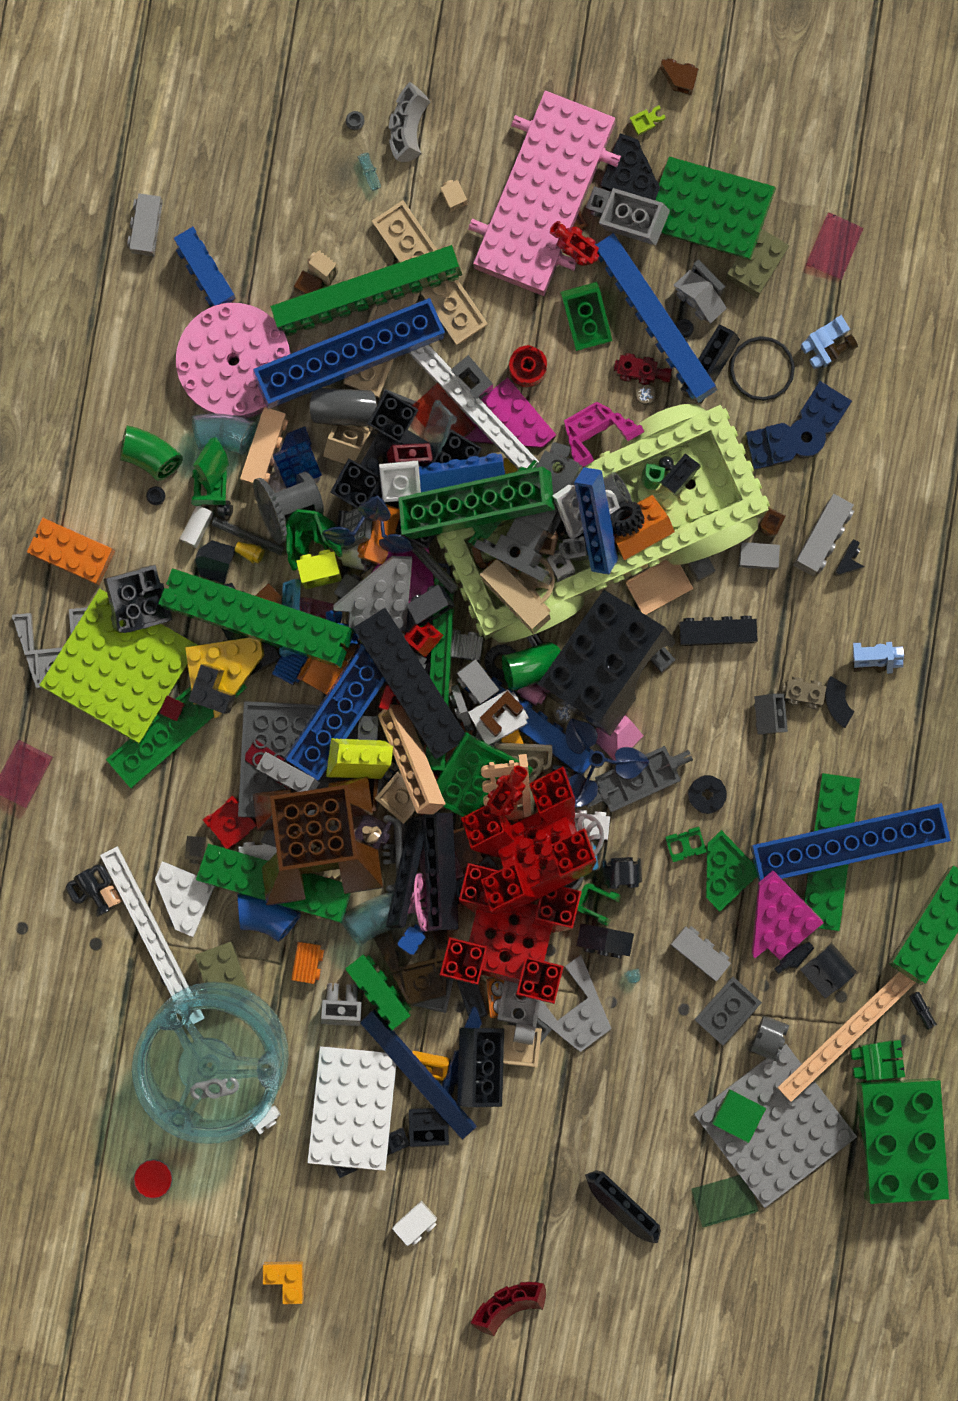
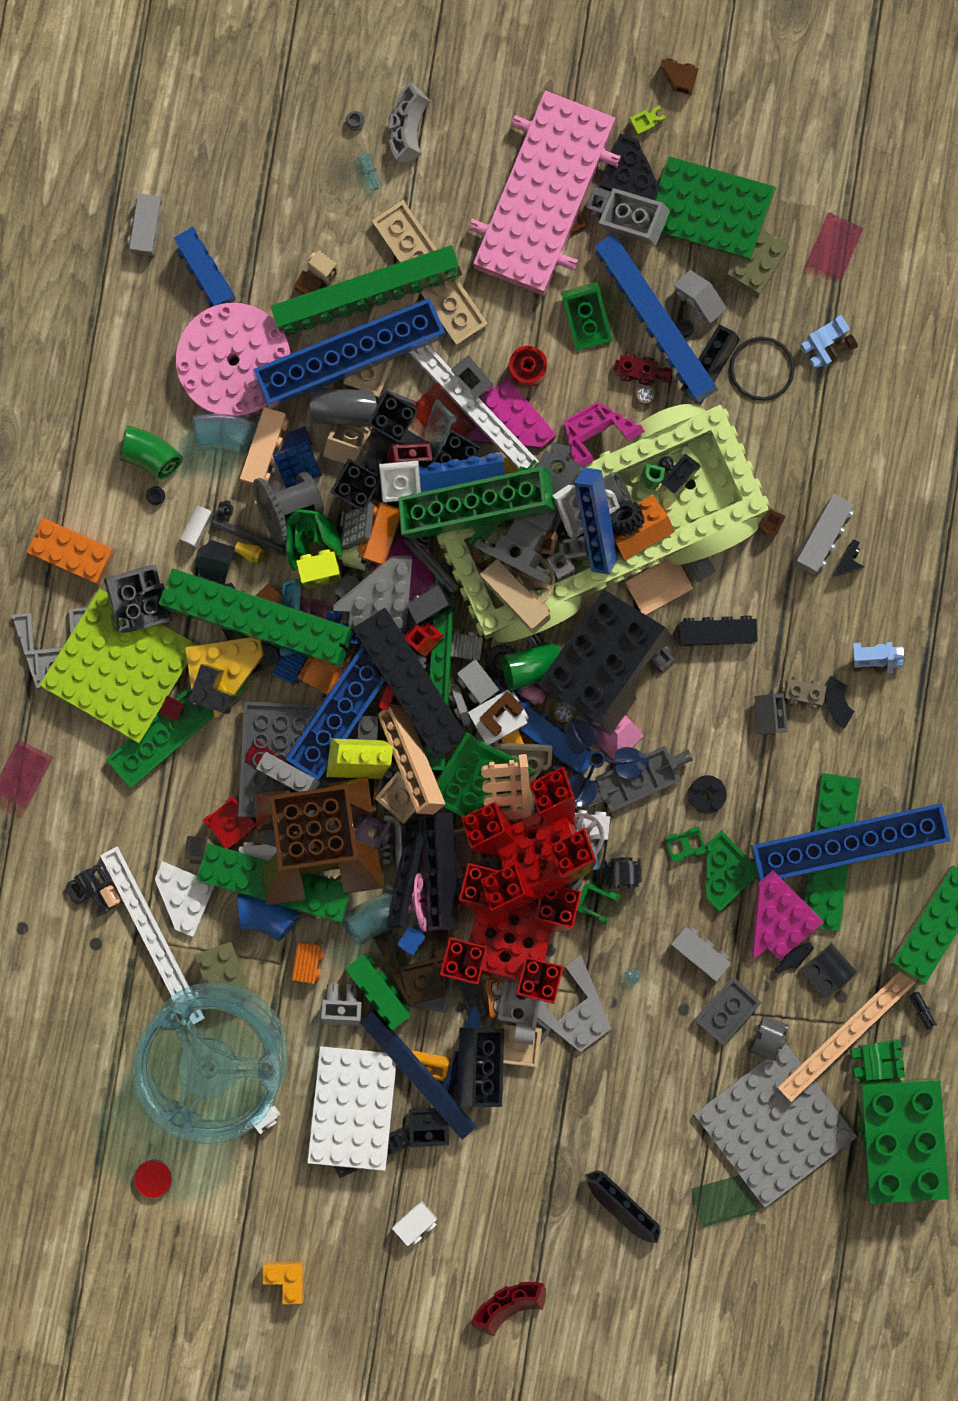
light grey piece [190,1077,239,1100] -> none
green plate [191,469,227,506] -> none
green slope [193,437,229,493] -> none
dark blue plant [322,496,413,553] -> none
tan plate [362,826,382,844] -> none
tan brick [440,180,467,212] -> none
red brick [487,765,528,817] -> none
red brick [549,221,599,266] -> none
black brick [576,923,634,959] -> none
dark grey tile [691,259,725,297] -> none
green slope [712,1089,766,1143] -> none
light grey panel [739,542,780,570] -> none
dark blue plate [745,381,852,470] -> none

